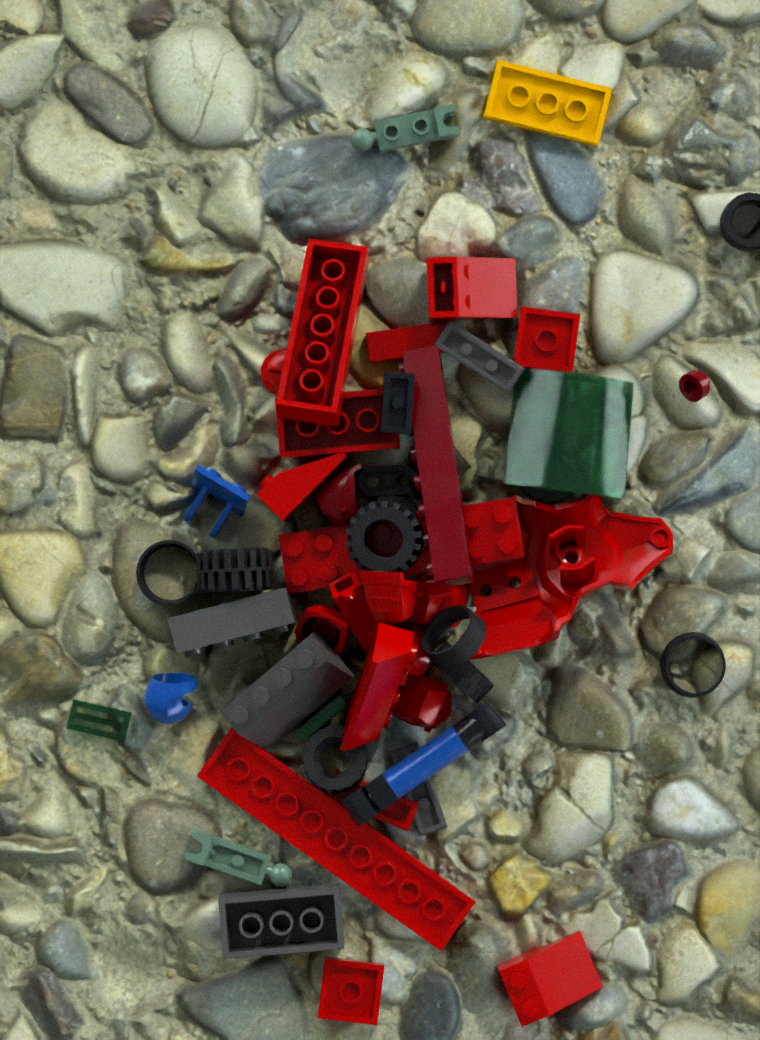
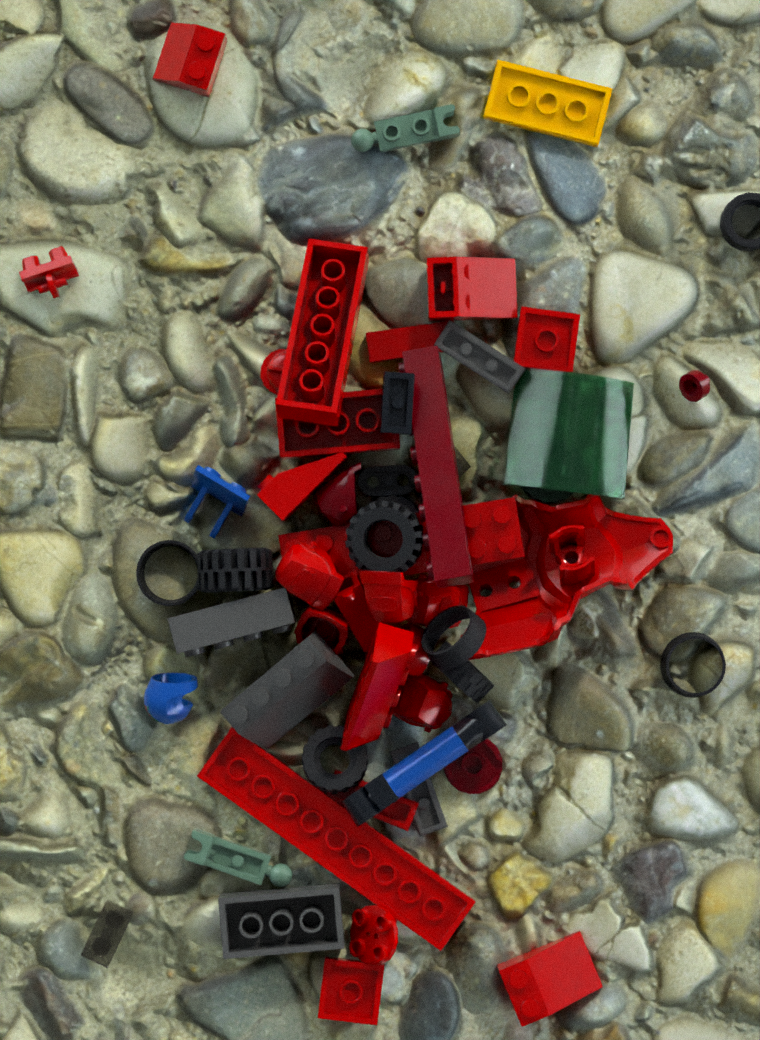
clear green tile [66,699,132,742] -> none
clear green tile [293,694,346,742] -> none
none -> red hips [19,246,79,298]
none -> clear smoke plate [81,899,134,968]
none -> red slope [153,22,227,97]
none -> red helmet [275,541,344,611]
none -> red plate [349,905,398,965]
none -> dark red tile [444,738,503,794]

